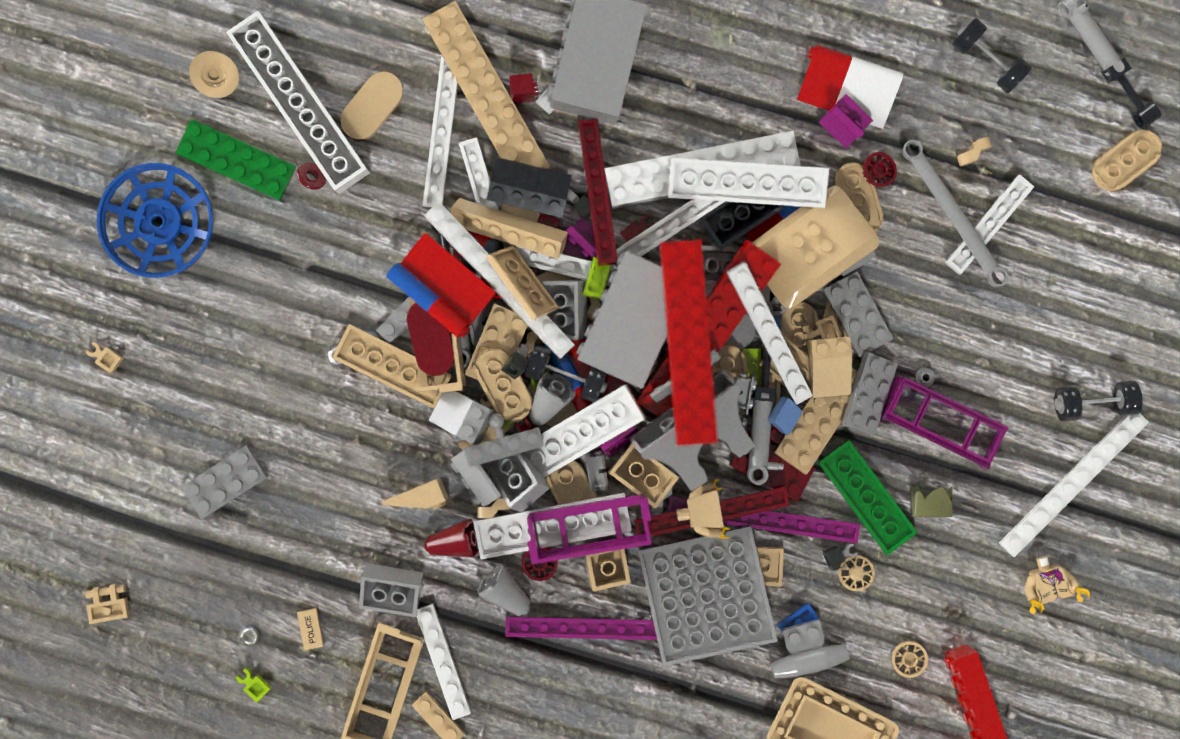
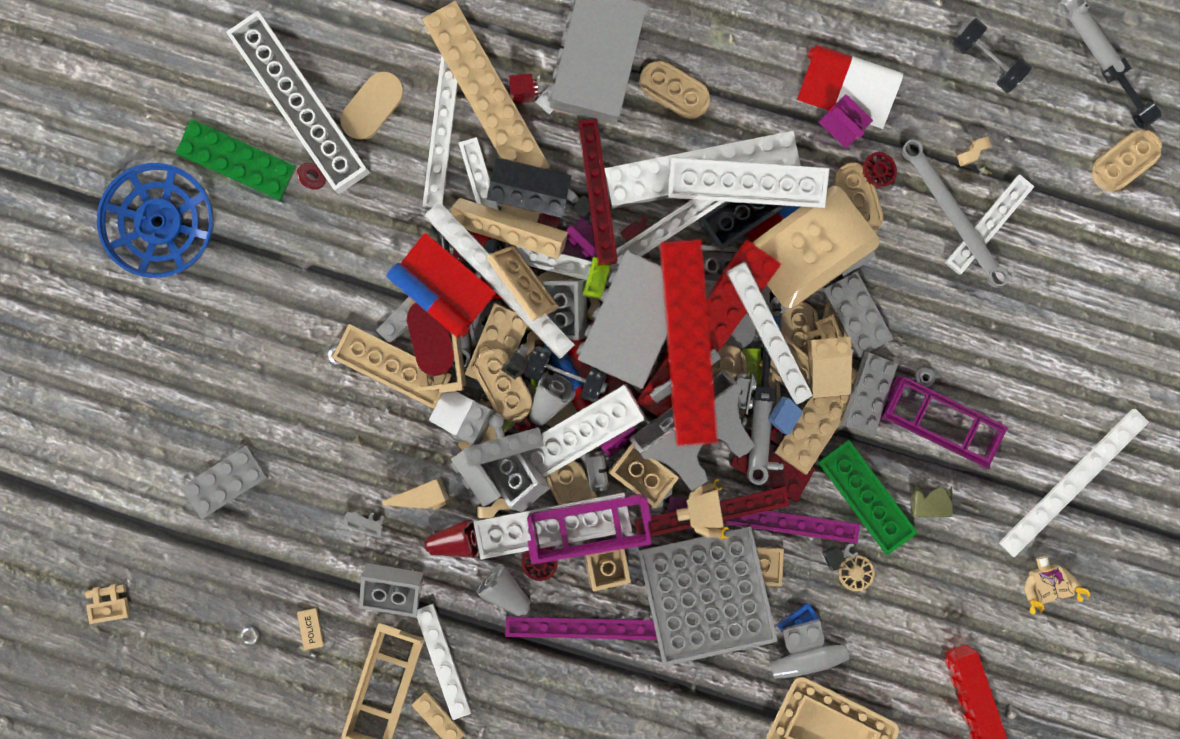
tan plate [86,342,124,374] -> none
tan hat [189,51,239,98] -> none
lime plate [236,667,272,703] -> none
tan wheel [891,641,928,678] -> none
black axle [1054,381,1143,421] -> none
none -> light grey plate [344,512,384,538]
none -> tan tile [640,61,710,119]

